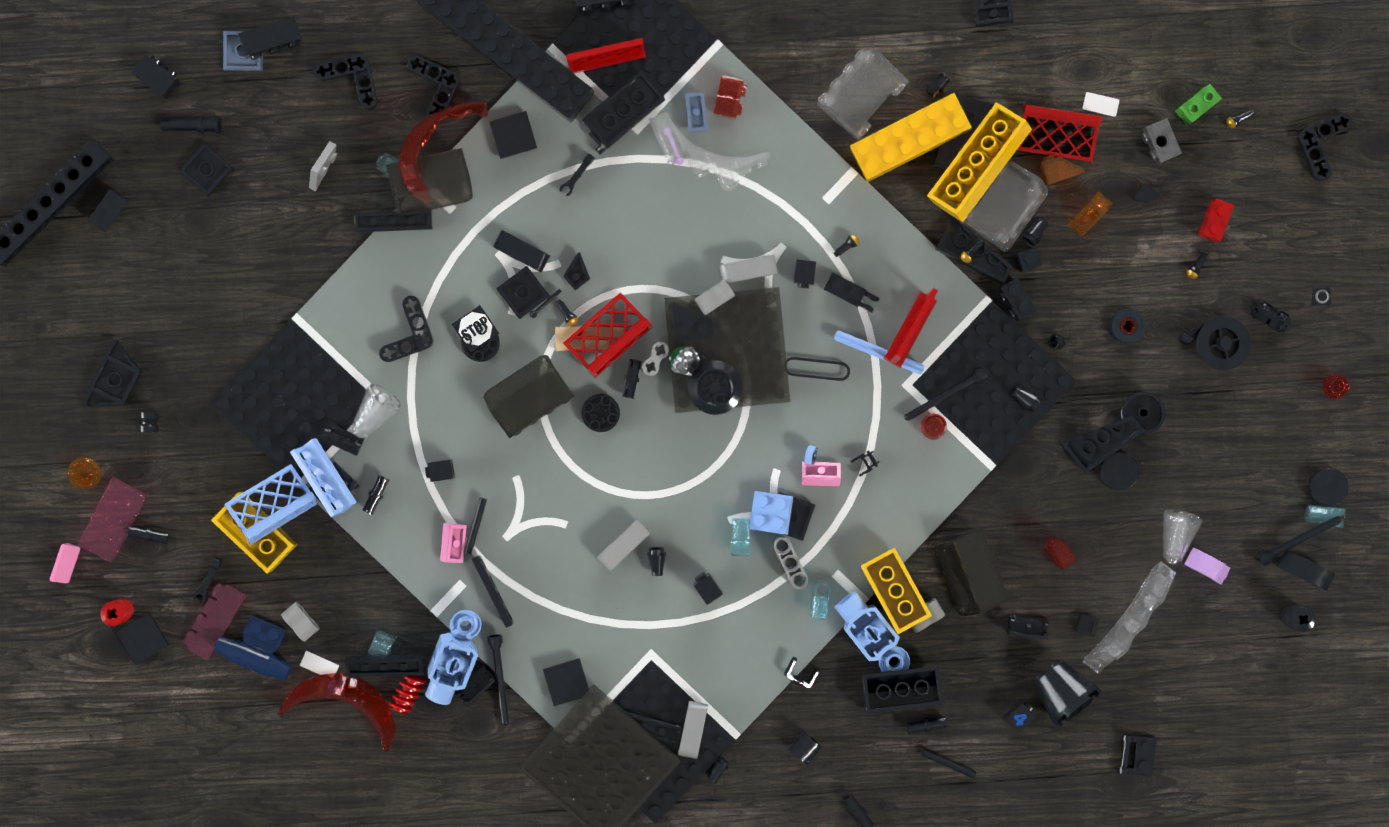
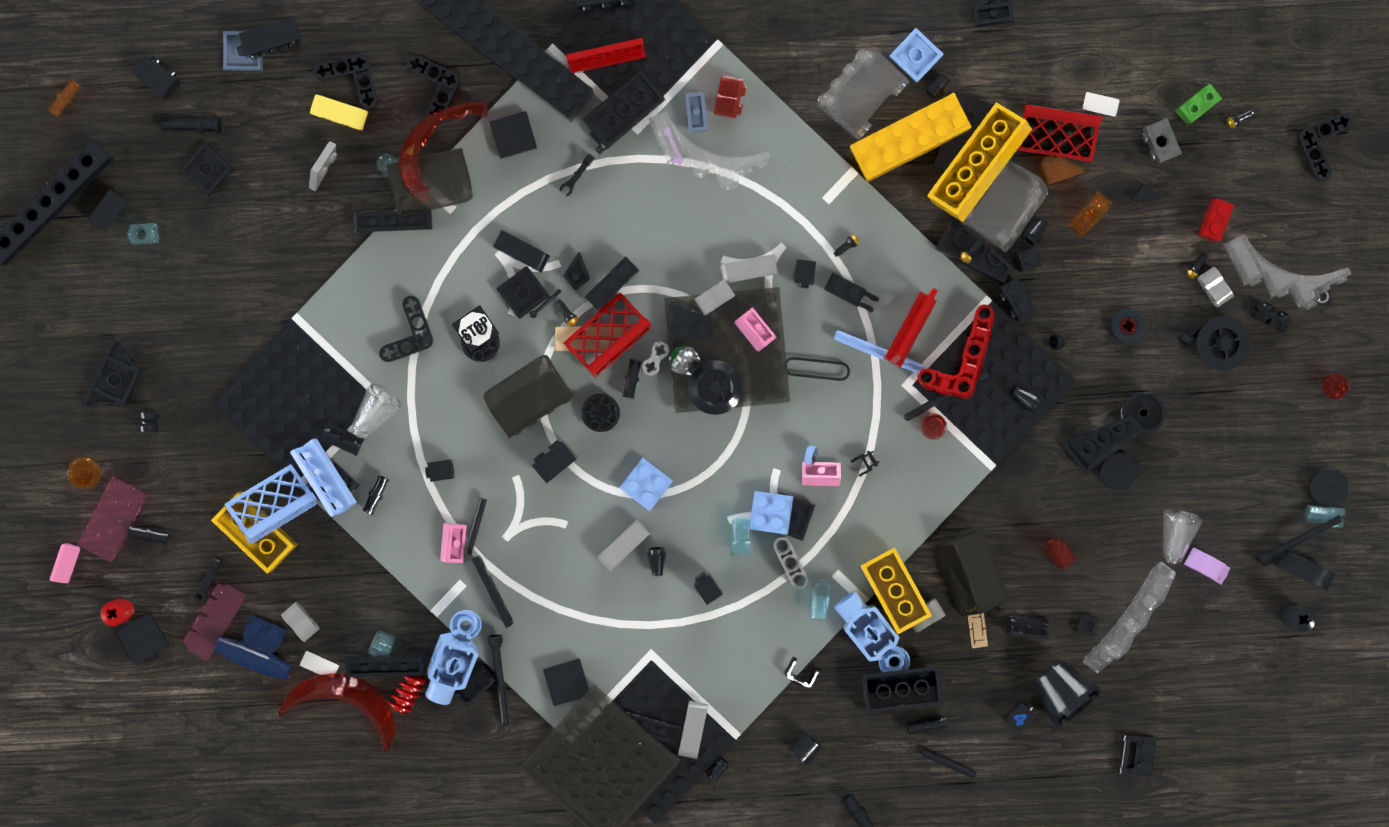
none -> clear orange pin [48,79,81,117]
none -> clear light blue brick [127,223,159,246]
none -> light yellow beam [309,94,368,130]
none -> black brick [532,440,578,484]
none -> black arch [585,256,640,311]
none -> light blue plate [620,458,673,511]
none -> bright pink slope [734,307,776,352]
none -> light blue plate [889,28,944,83]
none -> red beam [918,304,995,399]
none -> tan sticker [967,610,988,648]
none -> light grey axle [1197,267,1234,308]
none -> clear arch [1223,234,1352,309]

